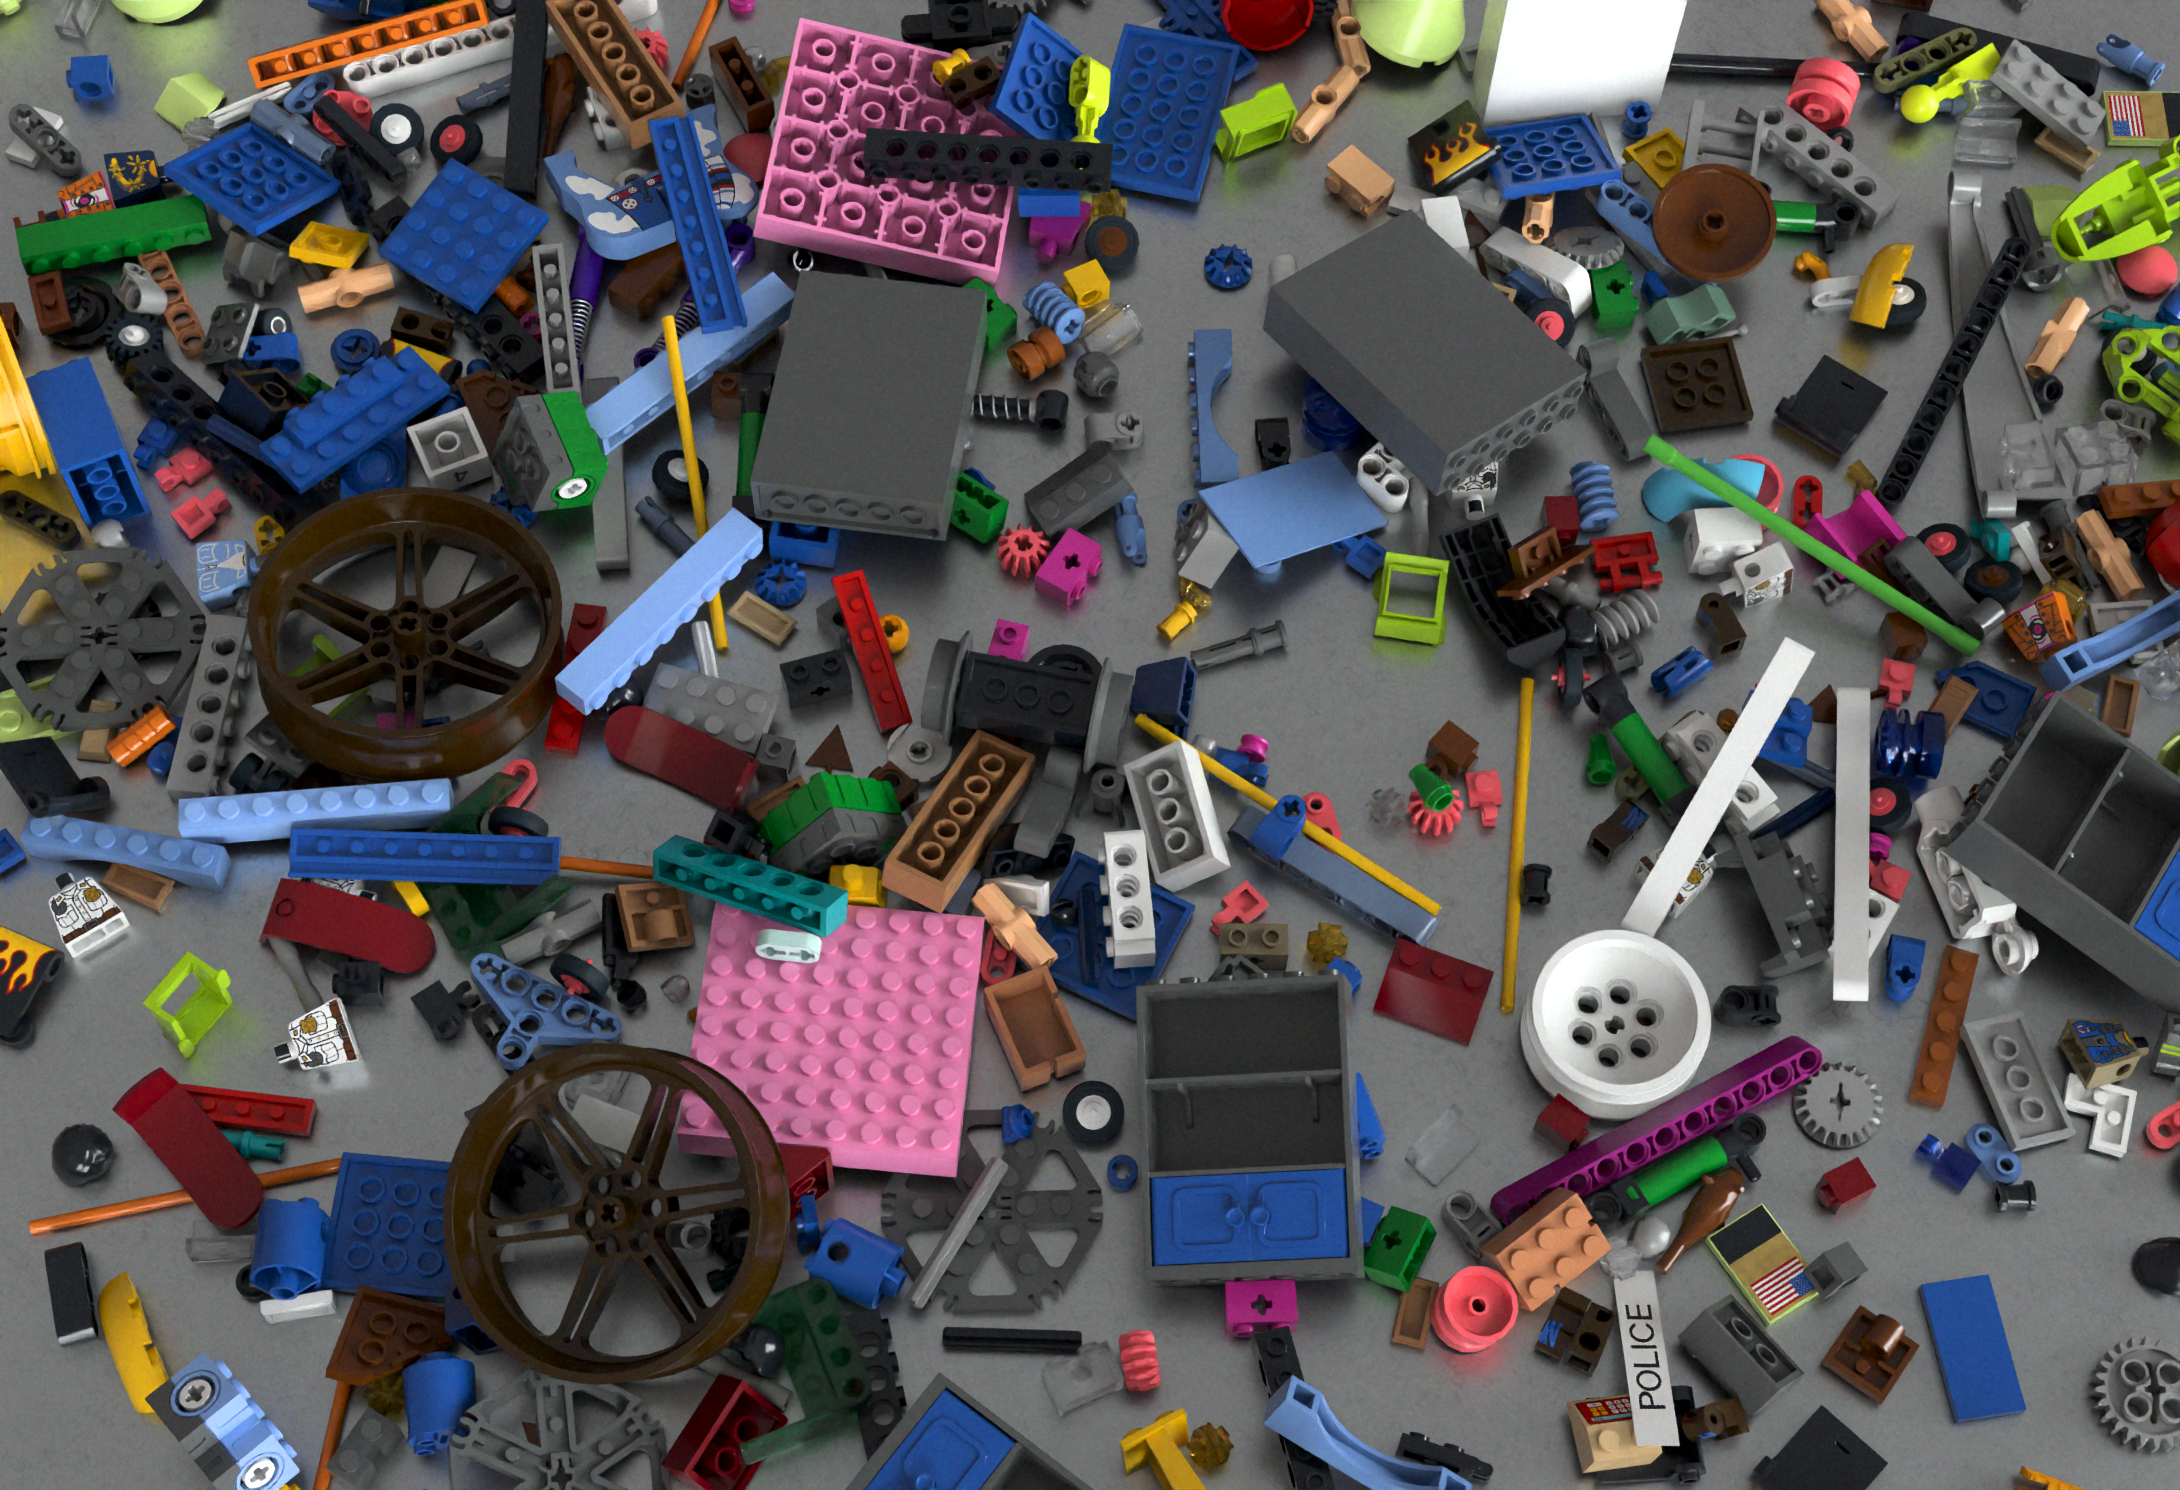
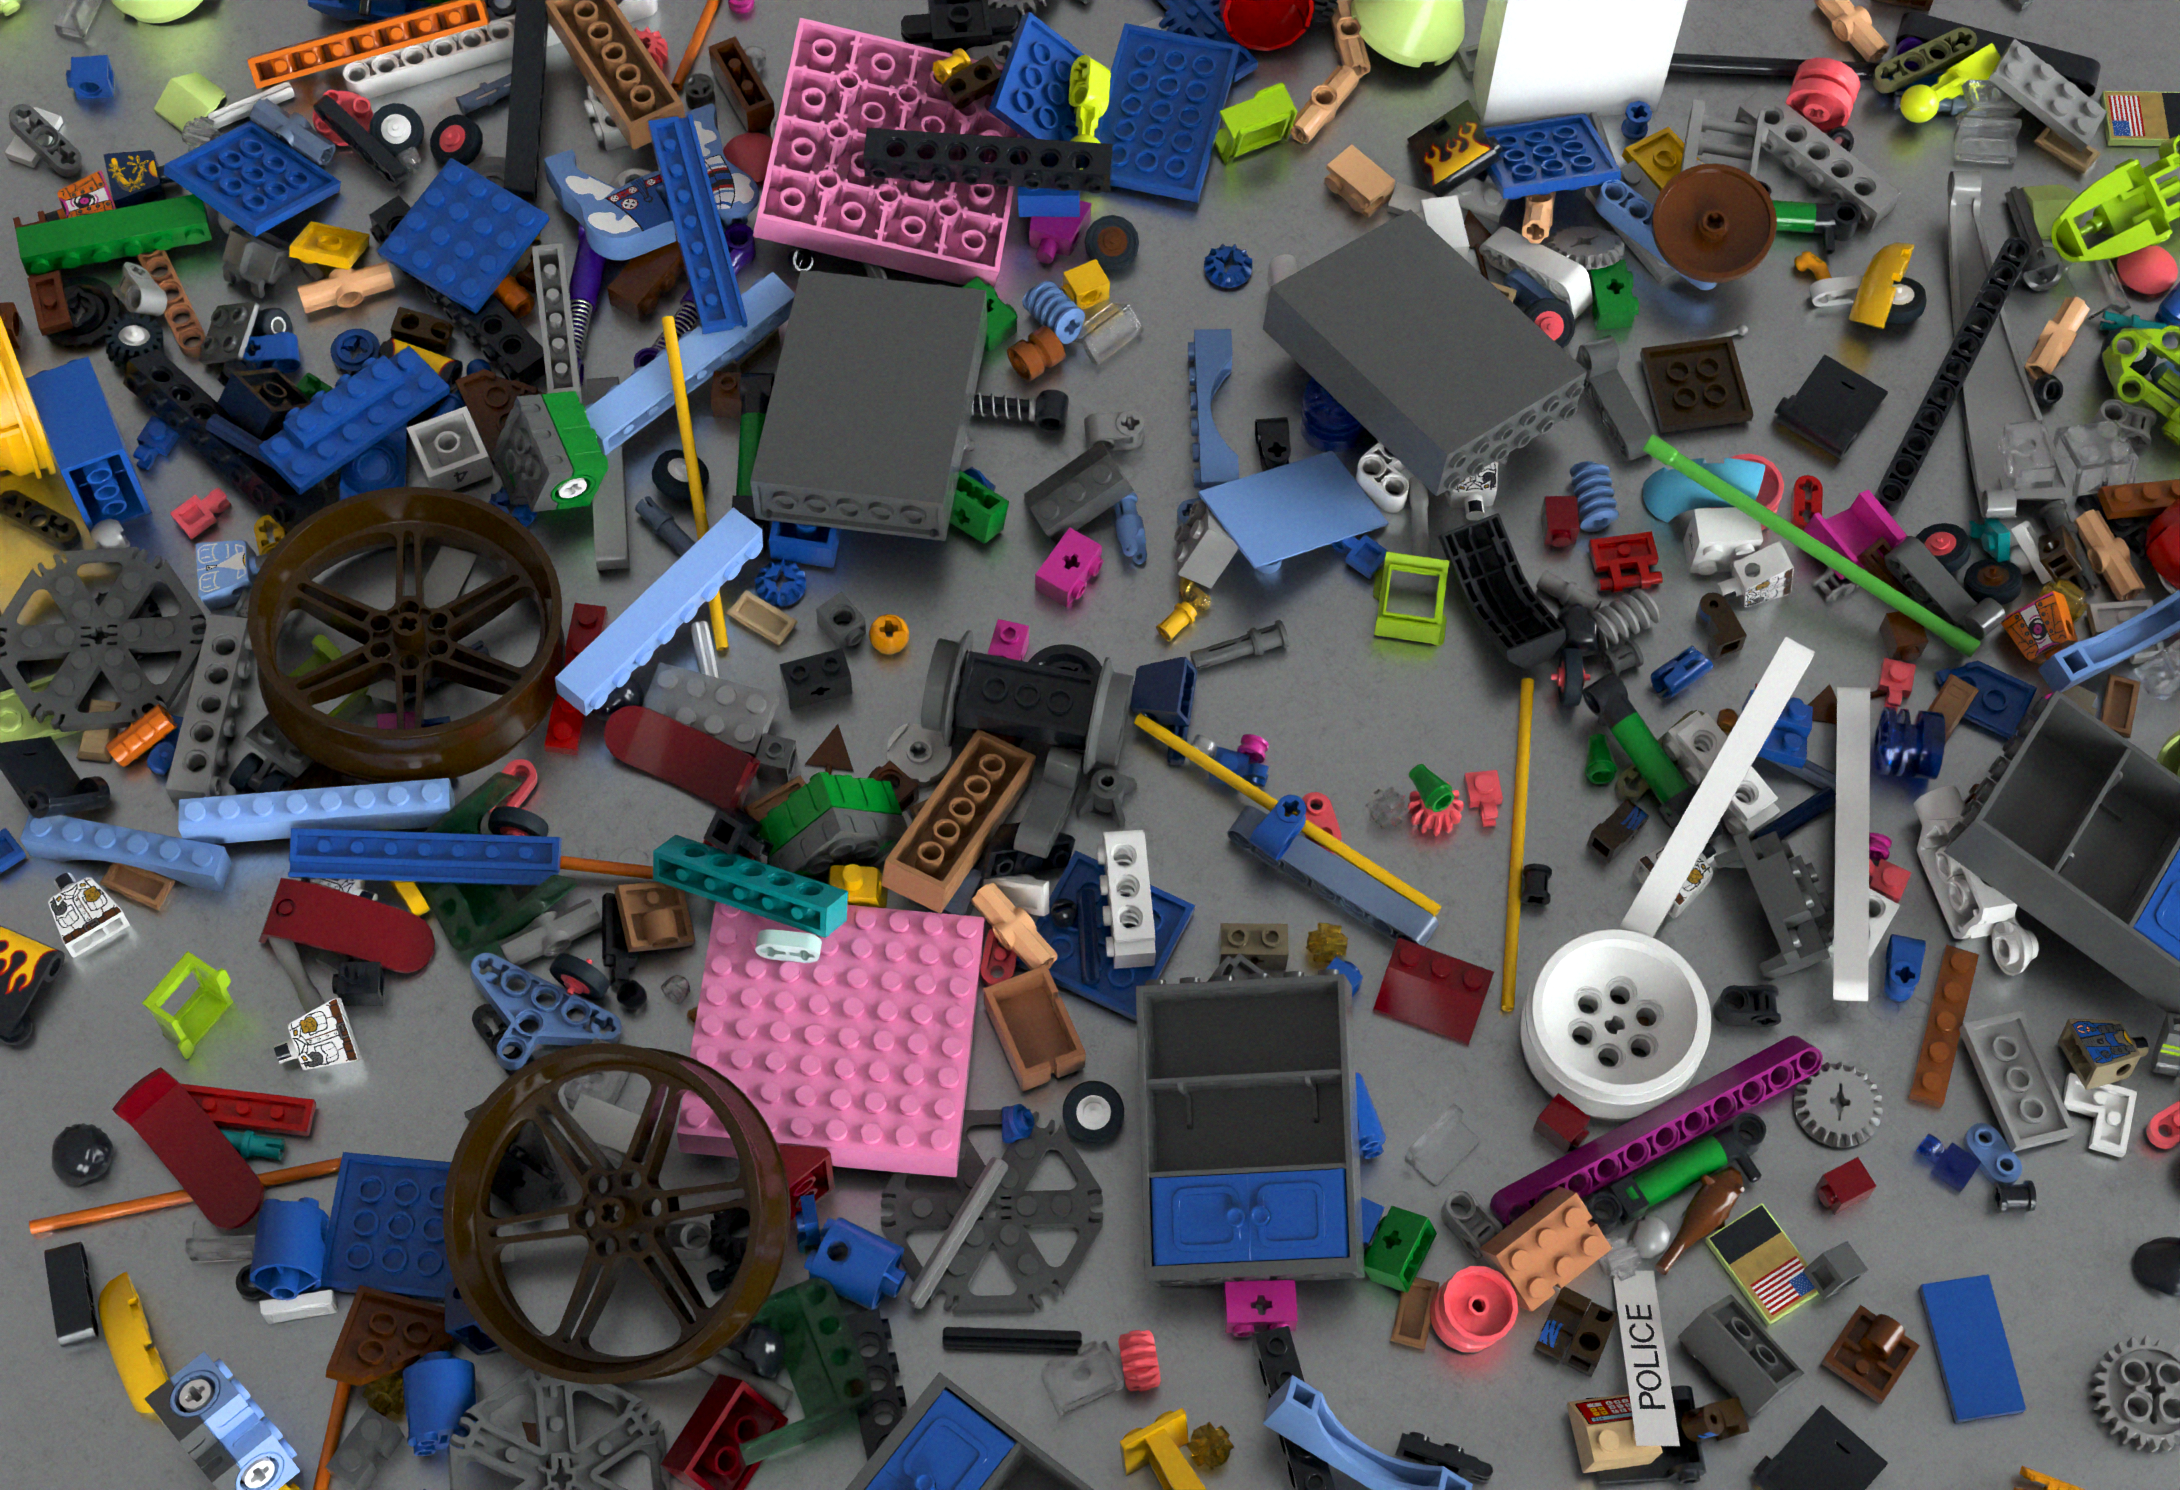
coral plate [154,445,215,493] -> none
medium blue plate [284,71,337,119] -> none
black plate [330,146,375,228] -> none
black brick [410,980,481,1041] -> none
dark pink bush [519,312,542,343] -> none
reddish brown piece [541,51,578,159] -> none
clear yellow arm [760,55,792,87] -> none
red plate [830,569,913,733] -> none
coral gear [997,523,1050,579] -> none
dark grey head [1073,351,1120,397] -> none
clear yellow gear [1091,189,1127,219] -> none
blue bush [1107,1155,1138,1190] -> none
white brick [1123,740,1231,893] -> none
coral plate [1209,880,1269,938] -> none
reddish brown brick [1425,720,1480,781] -> none
reddish brown bracket [1496,526,1596,600] -> none
blue tile [1640,270,1669,309] -> none
sand green brick [1643,284,1737,346] -> none
clear yellow arm [1847,459,1878,498] -> none
black wheel [1869,778,1912,835] -> none
medium blue piece [2096,34,2165,87] -> none

